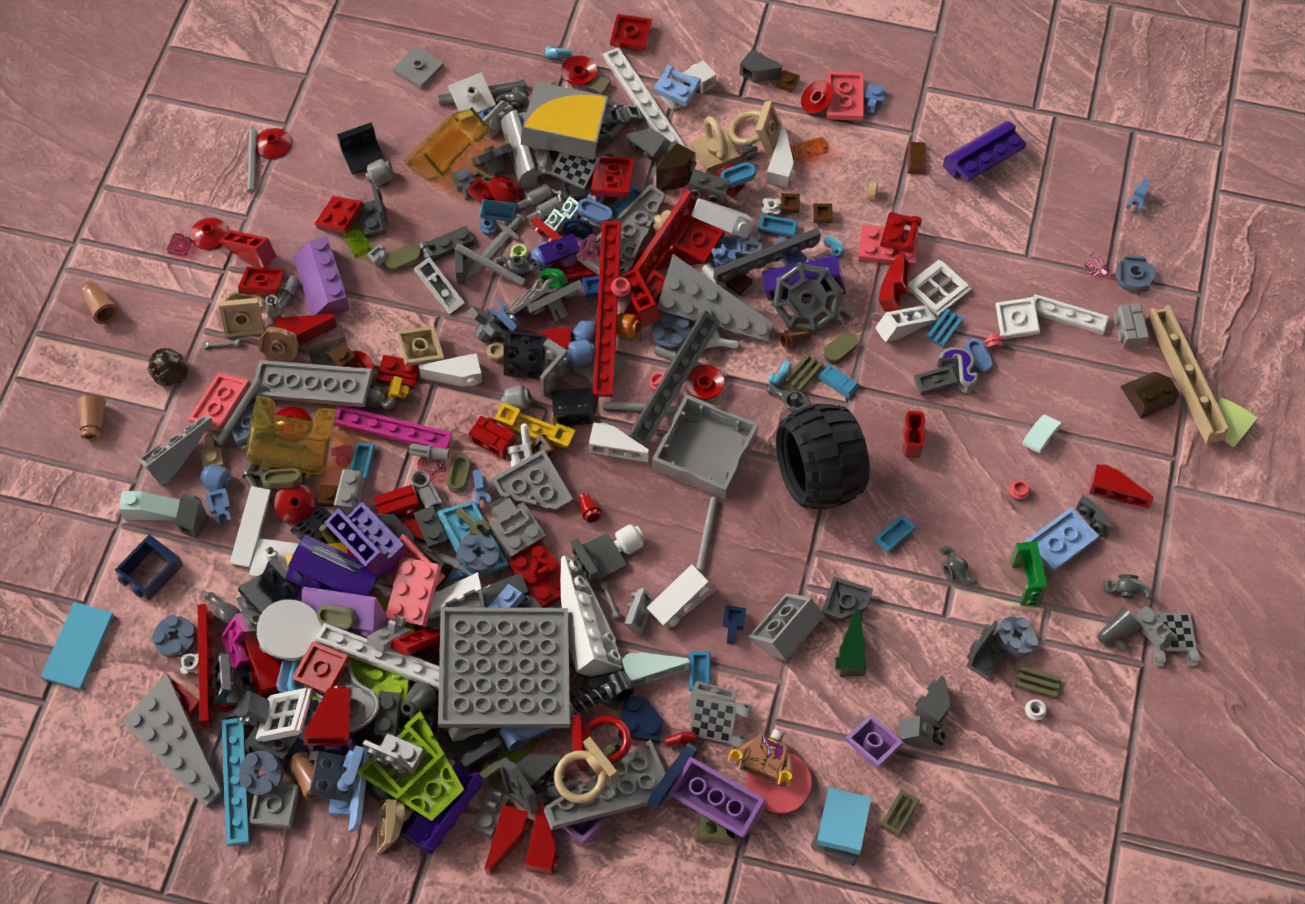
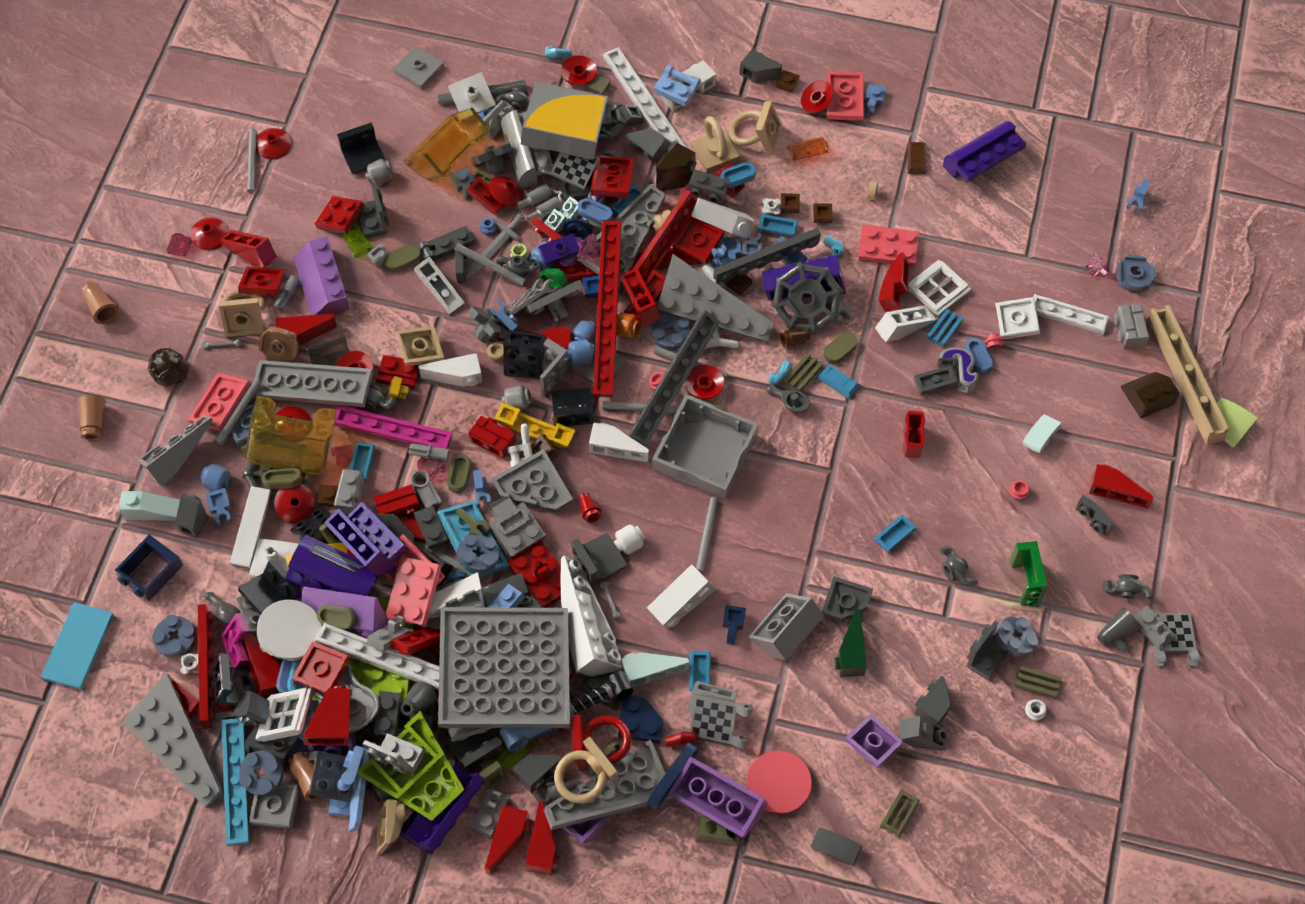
tan plate [201,433,224,469] -> none
light grey pin [265,295,283,326] -> none
reddish brown plate [329,342,357,367] -> none
dark azure tile [479,199,517,222] -> none
dark grey plate [498,758,538,814] -> none
red plate [610,14,652,51] -> none
coral plate [611,277,631,297] -> none
light grey plate [625,587,654,634] -> none
nougat torso [727,730,793,787] -> none
dark grey plate [740,145,758,161] -> none
white slope [766,128,796,188] -> none
black tyre [776,404,870,509] -> none
medium azure tile [816,787,871,855] -> none
red plate [880,212,922,253] -> none
light blue plate [1026,507,1099,573] -> none

